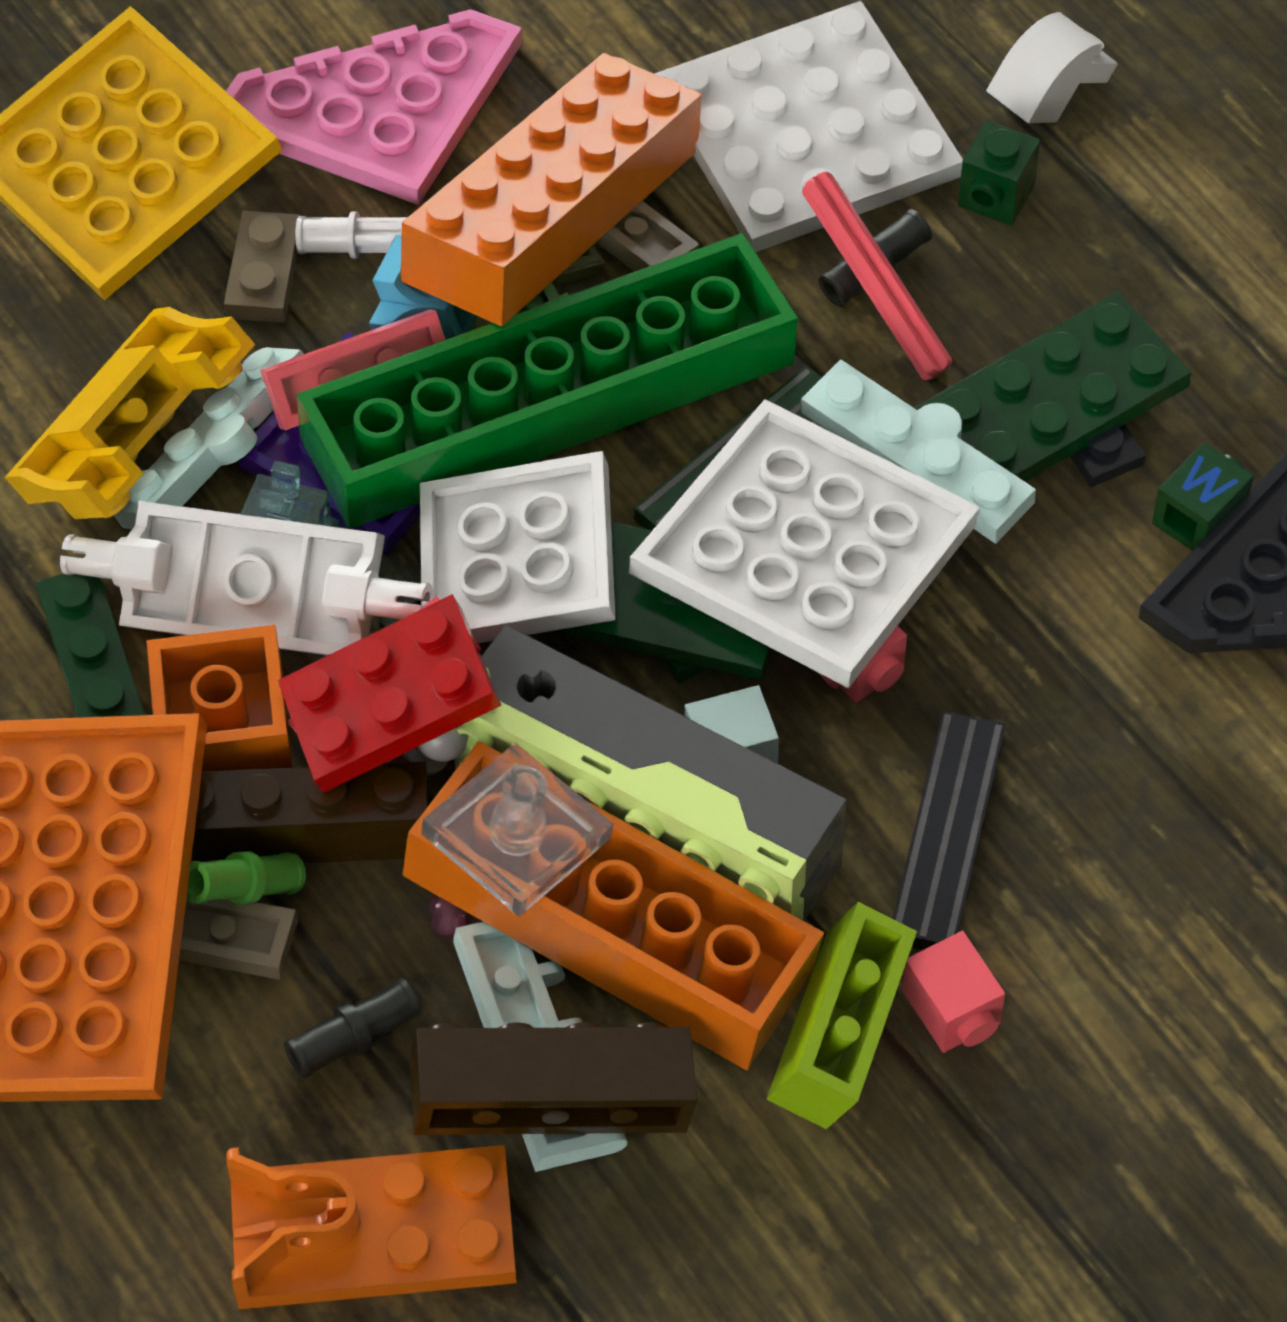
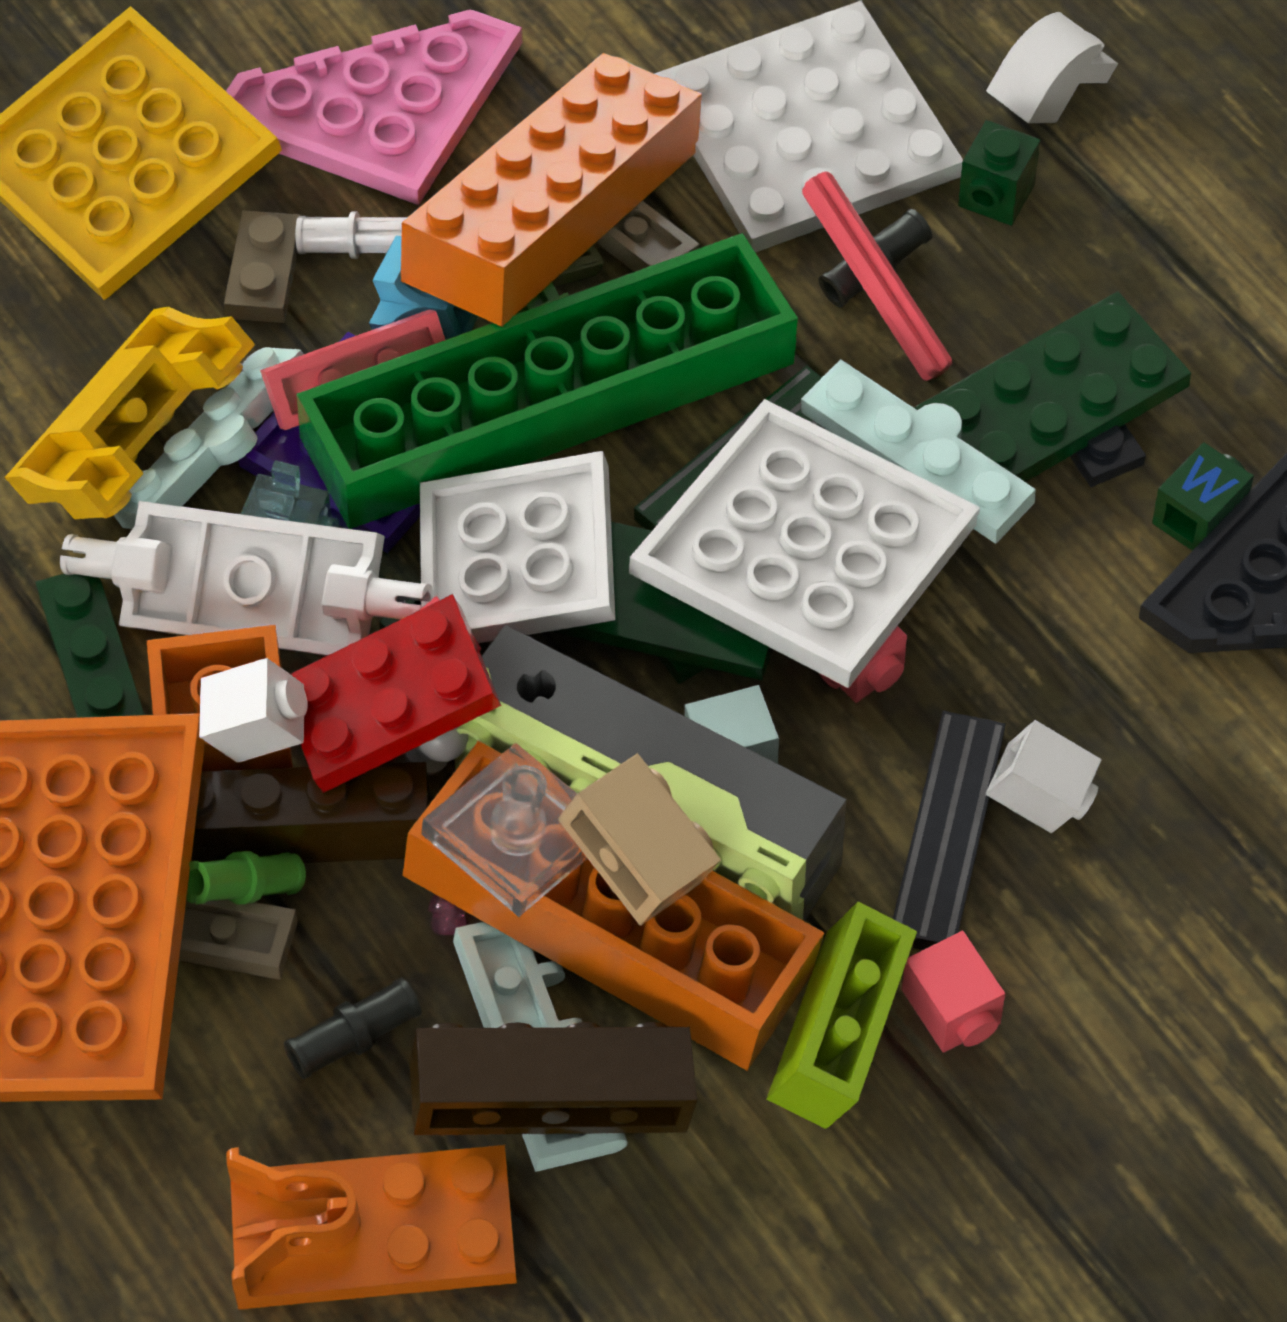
none -> white brick [199,658,308,763]
none -> tan brick [558,753,721,926]
none -> white brick [985,720,1102,834]

